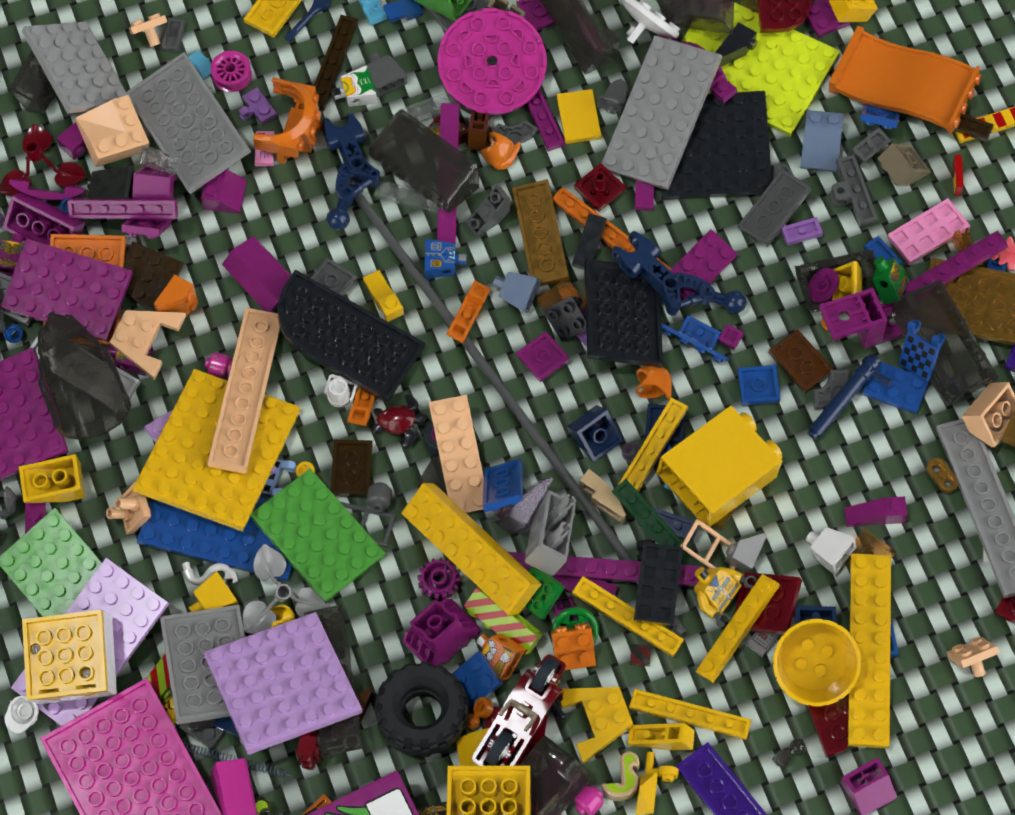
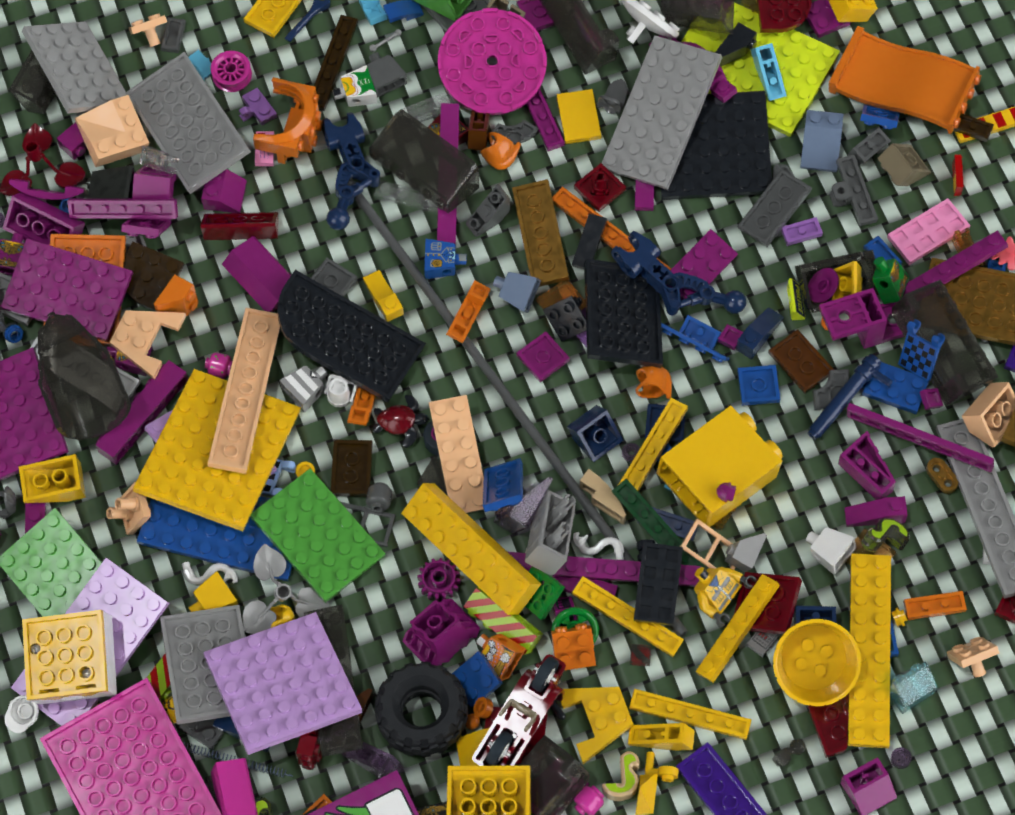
none -> magenta brick [96,360,188,465]
none -> dark red slope [200,212,278,240]
none -> light grey torso [279,366,328,413]
none -> clear purple slope [340,736,404,778]
none -> light grey hinge [369,29,402,52]
none -> white animal [573,532,624,560]
none -> magenta plate [716,482,736,502]
none -> dark blue slope [736,307,784,360]
none -> medium azure slope [750,43,787,101]
none -> neon yellow slope [787,278,806,321]
none -> magenta wedge [838,431,896,500]
none -> magenta tile [847,403,994,472]
none -> clear smoke animal [862,518,910,552]
none -> clear light blue slope [890,661,937,714]
none -> clear purple tile [890,747,912,769]
none -> yellow plate [891,607,908,627]
none -> orange plate [903,591,967,620]
none -> magenta tile [919,388,943,410]

